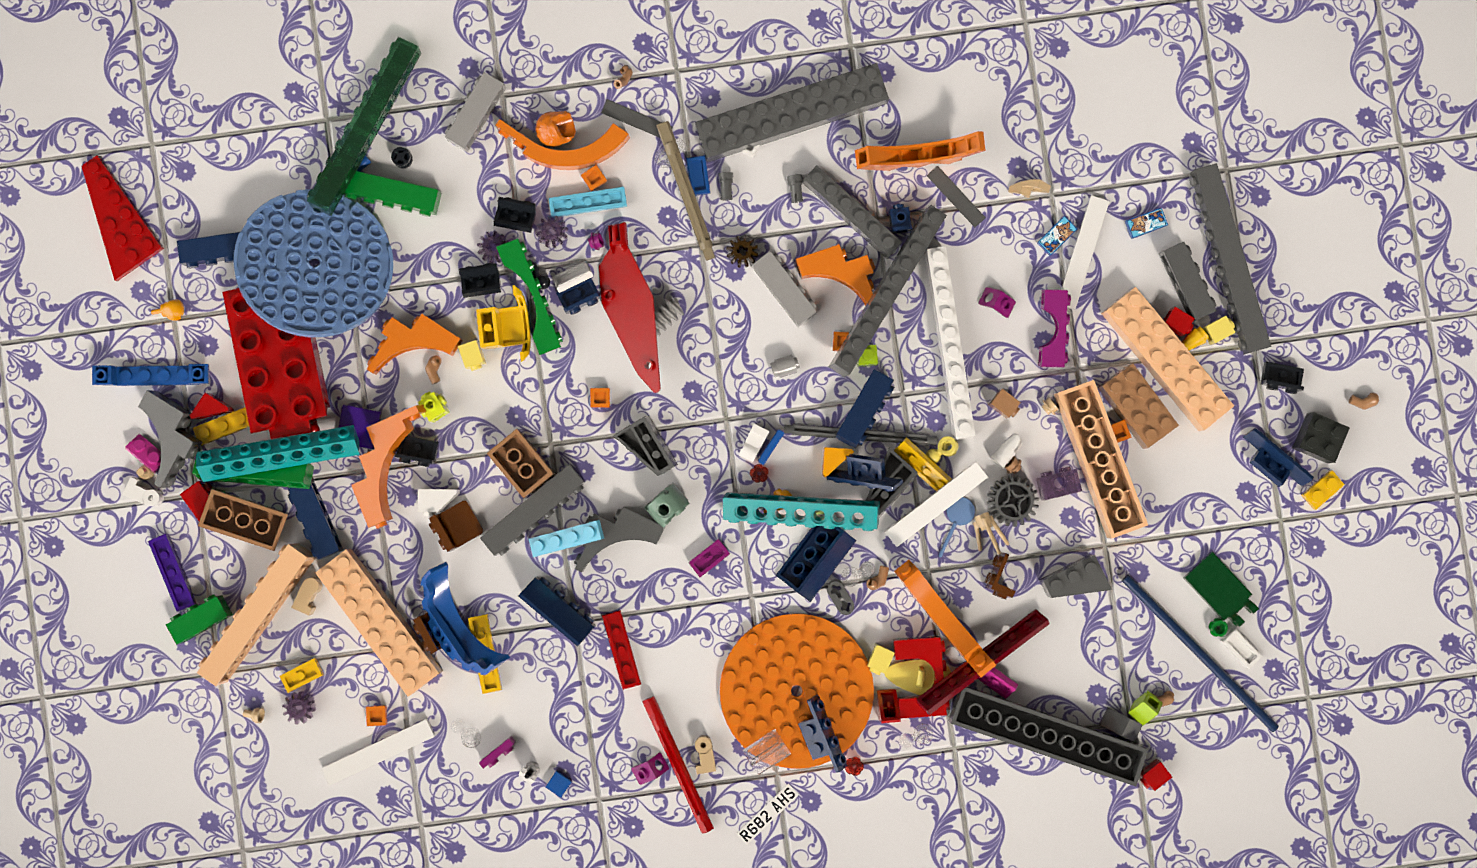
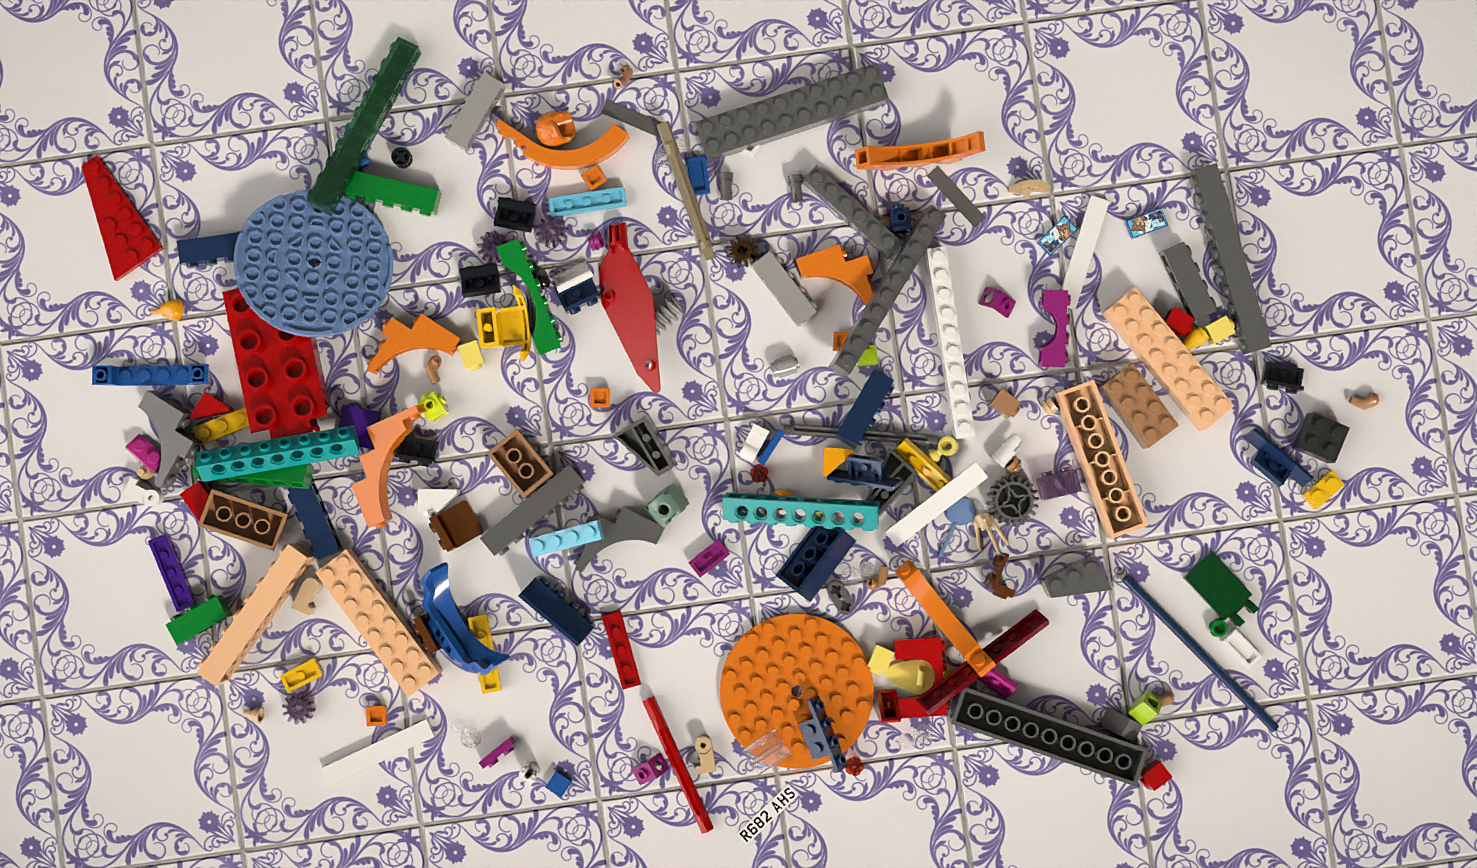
orange plate [1111,420,1132,443] -> none

